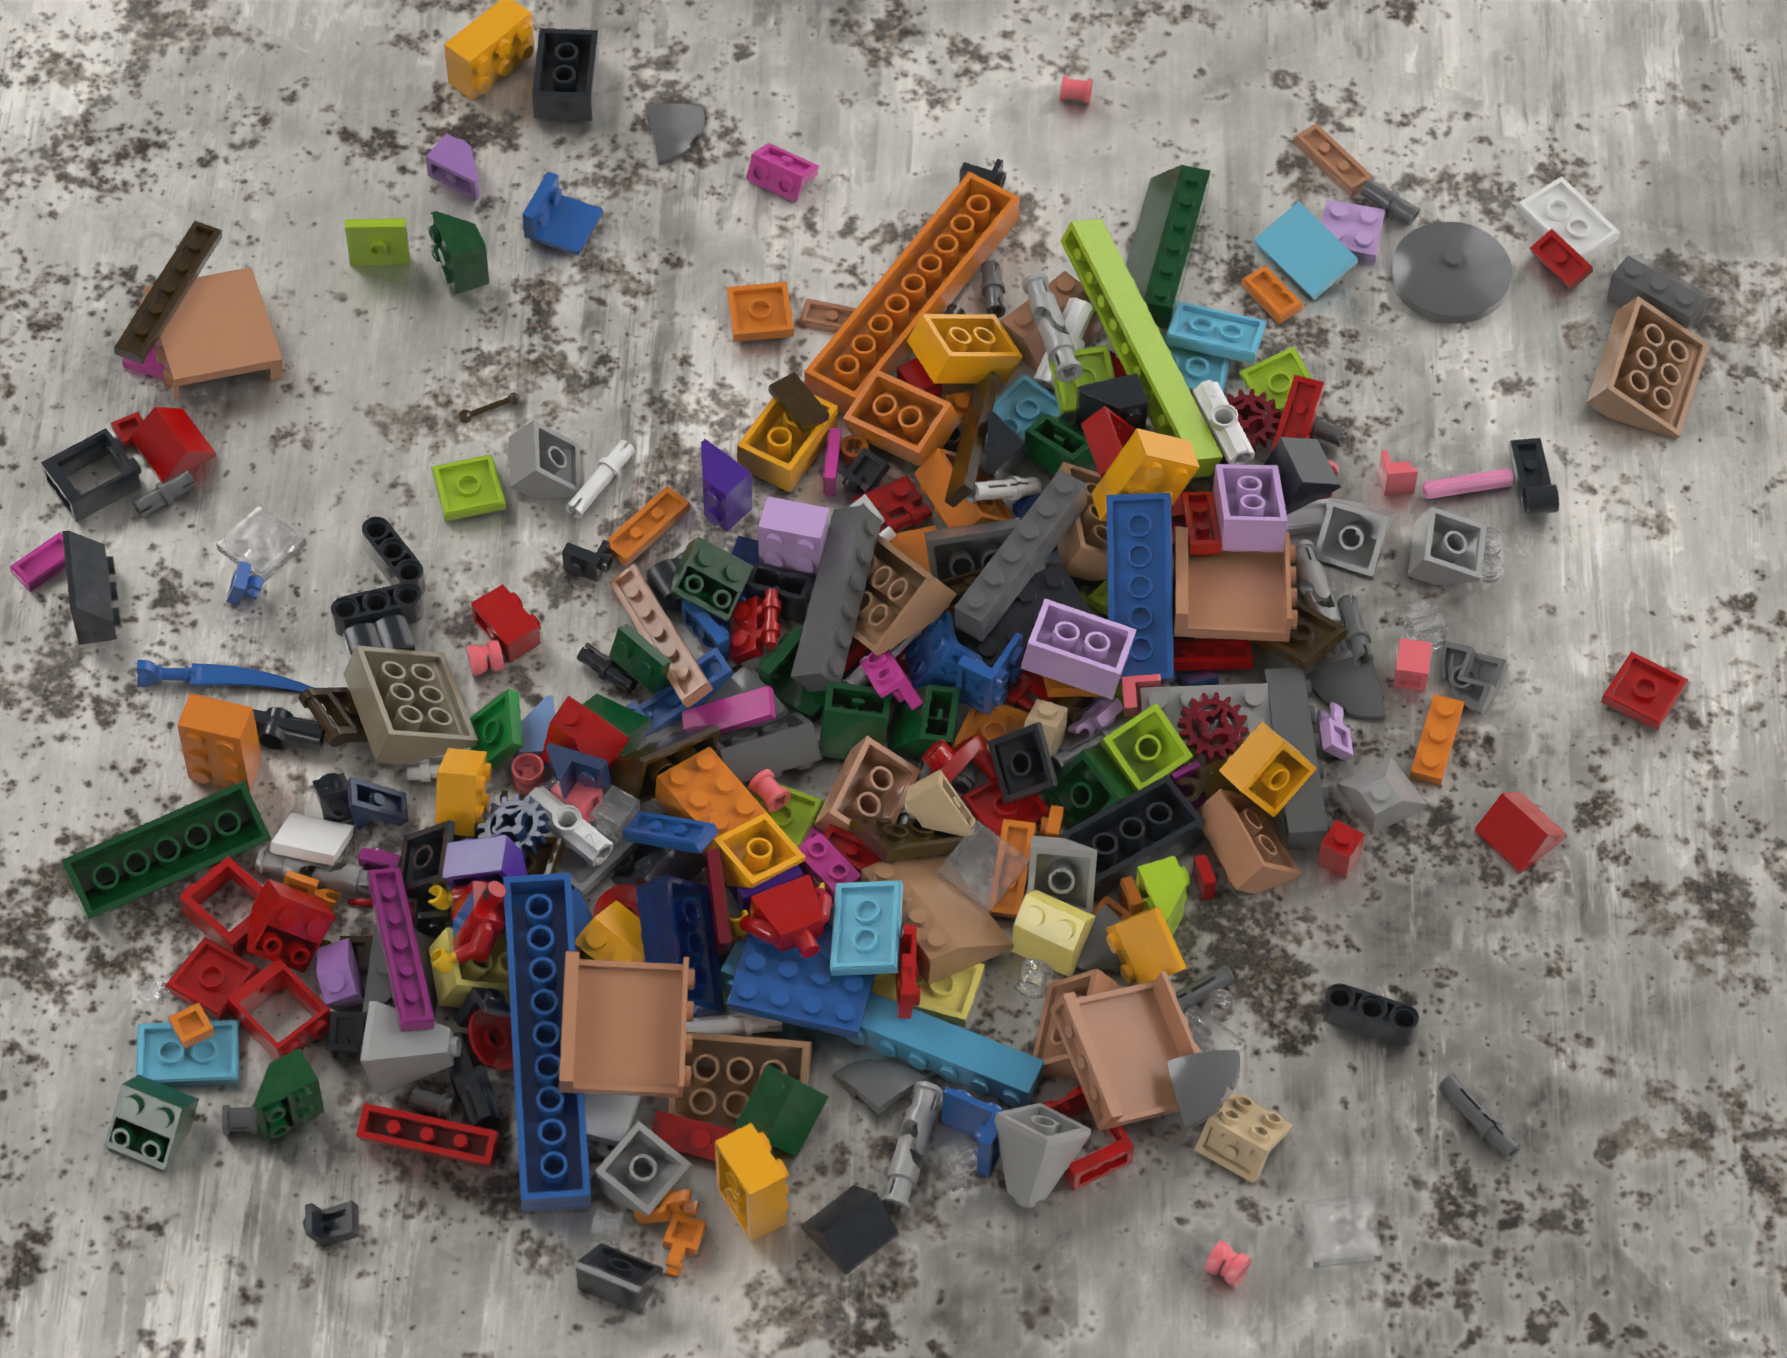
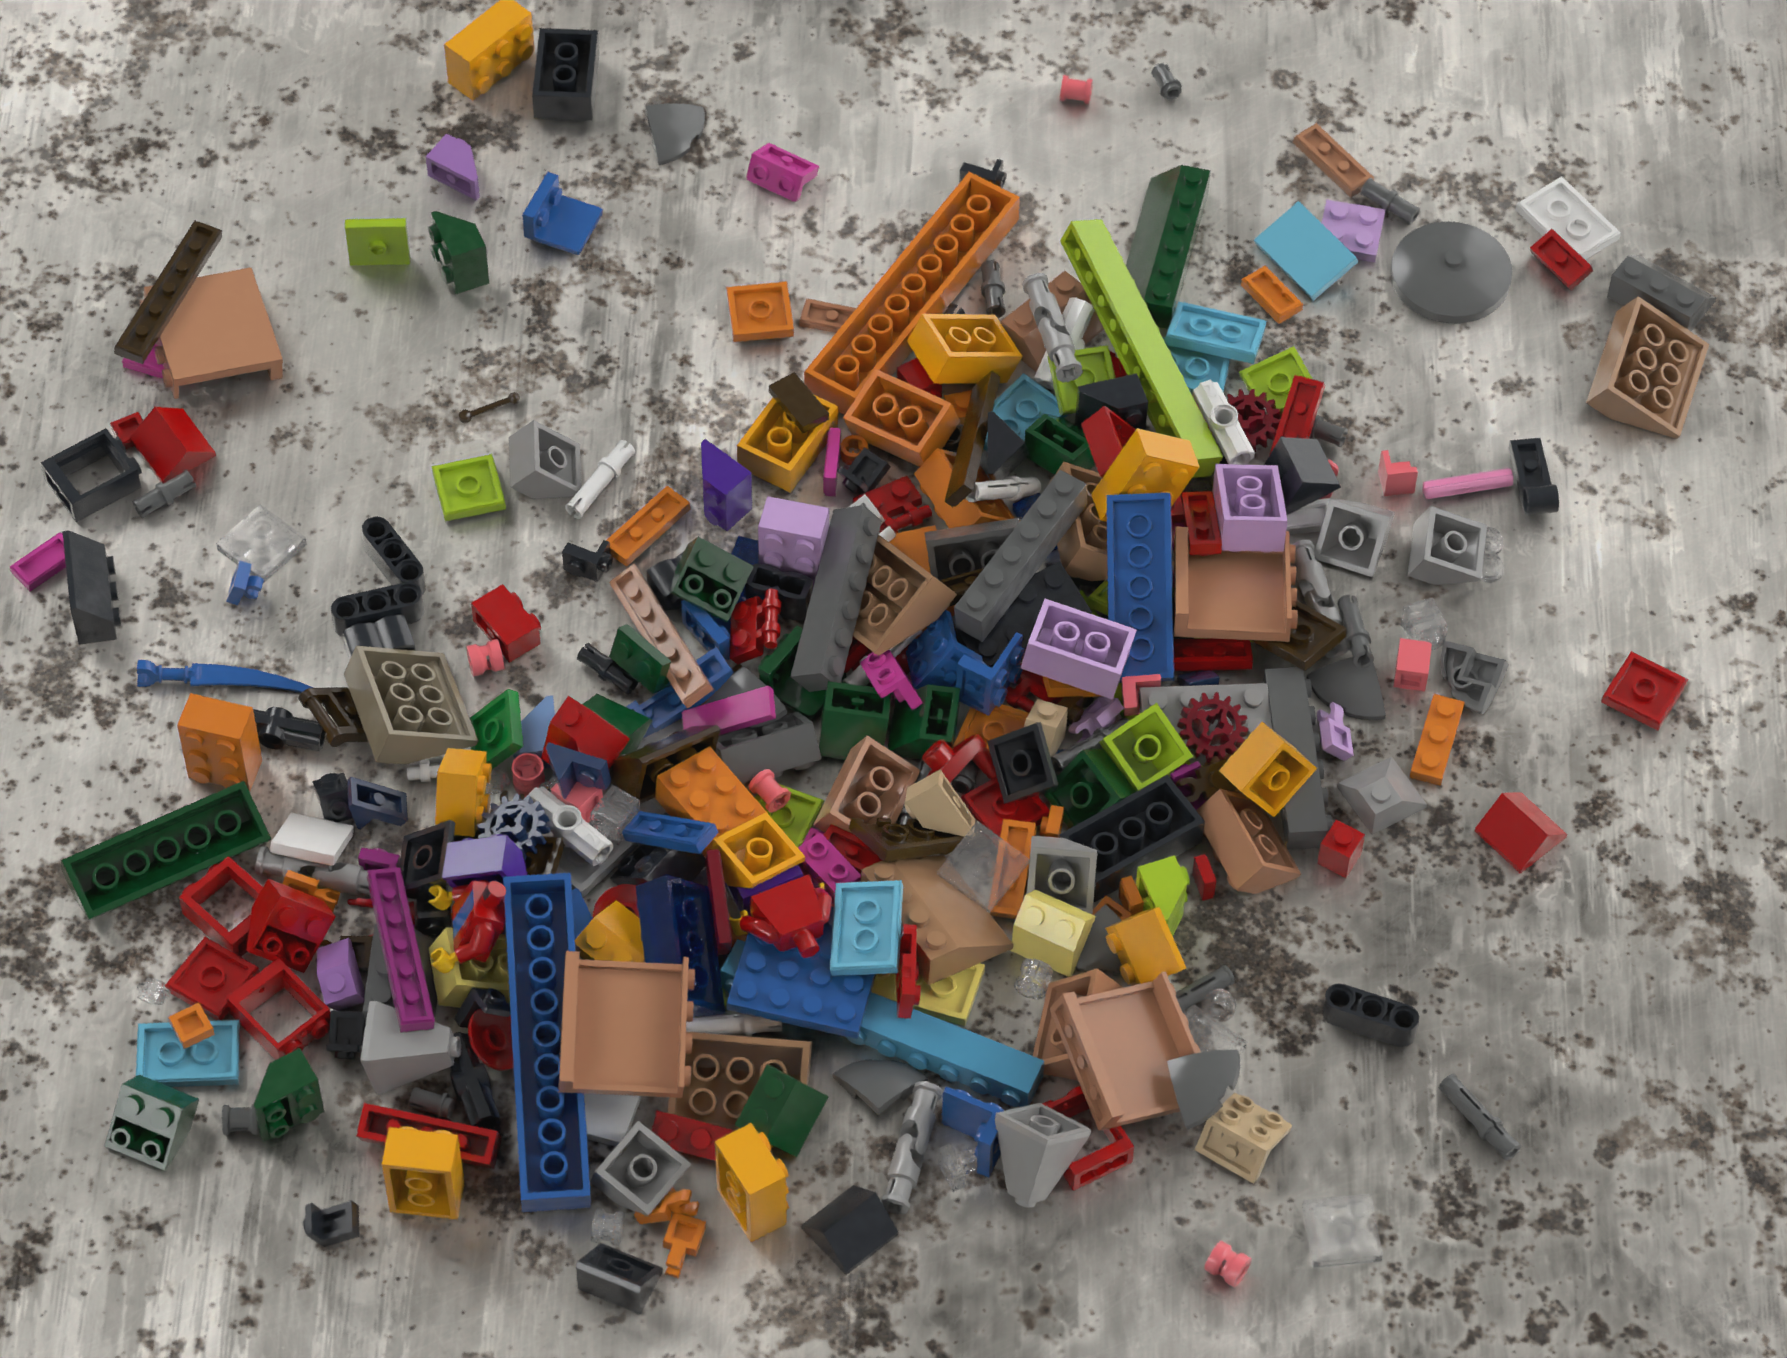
none -> light orange brick [382,1126,465,1220]
none -> dark grey pin [1151,63,1182,100]

